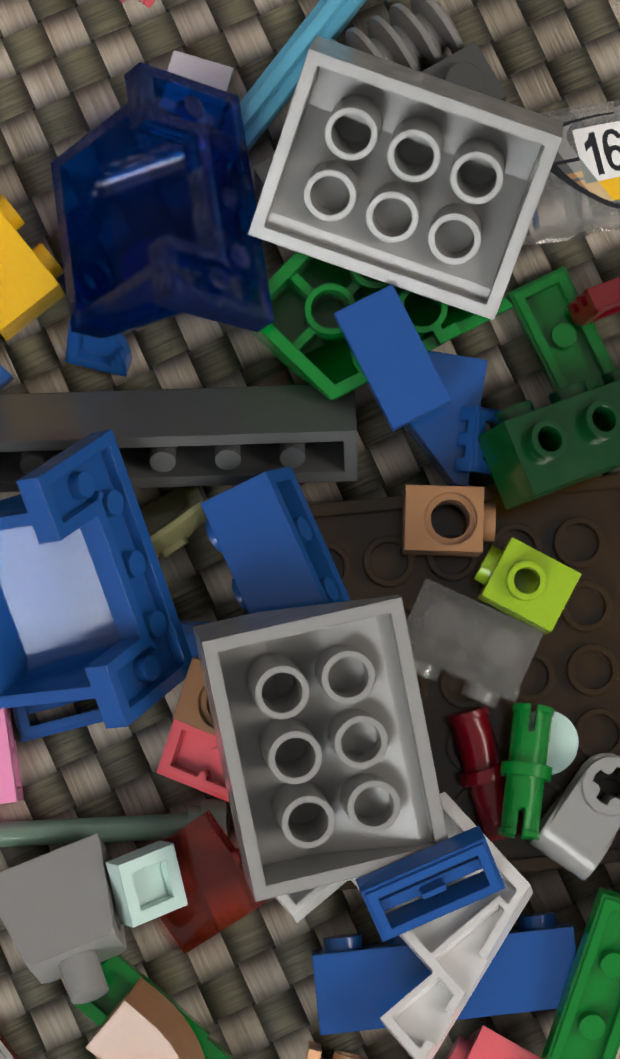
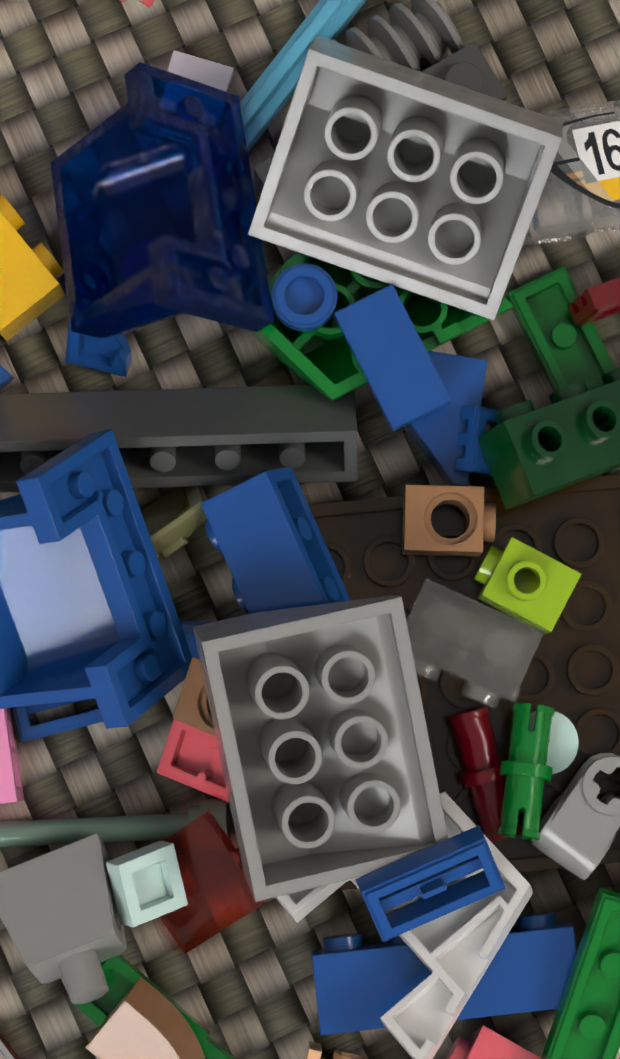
none -> blue tile [272,263,337,332]

